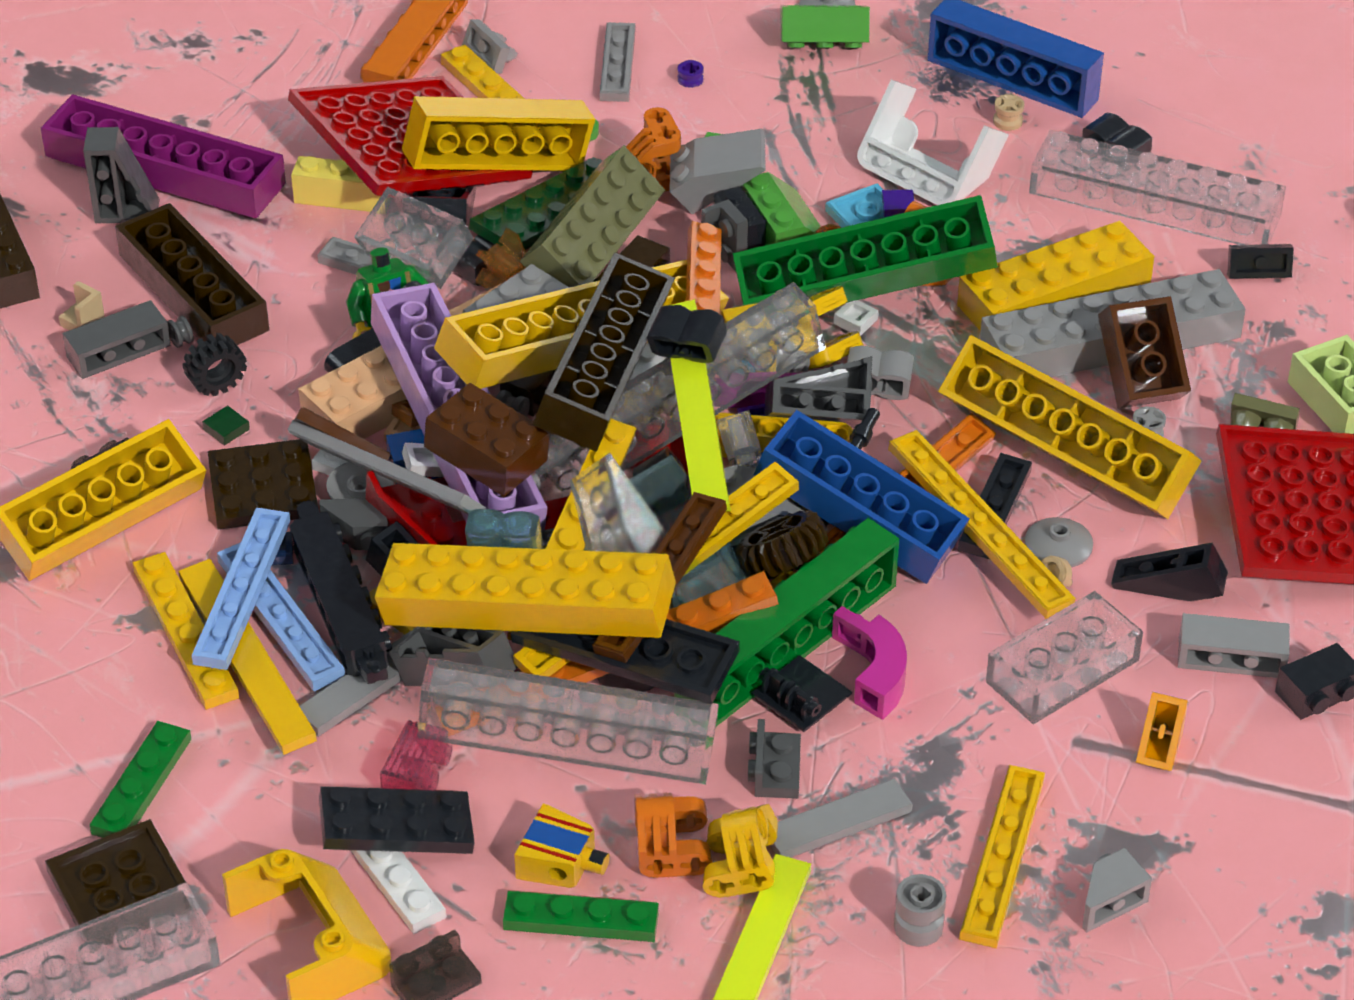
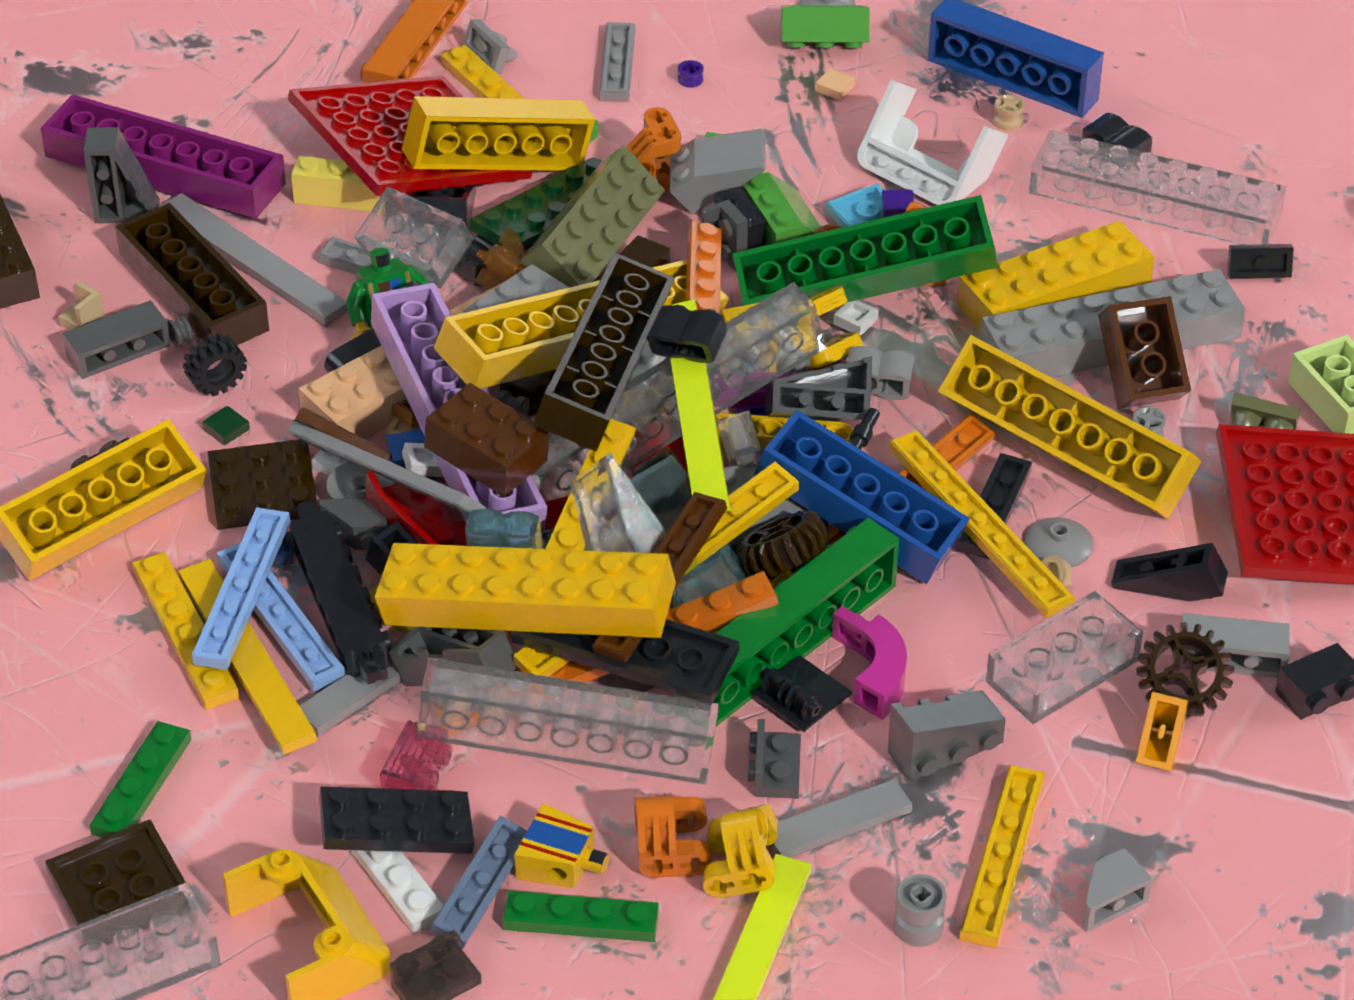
none -> light grey tile [159,193,348,326]
none -> sand blue plate [429,815,527,950]
none -> light nougat tile [815,68,855,101]
none -> dark grey wedge [888,690,1006,781]
none -> dark brown gear [1136,622,1234,719]

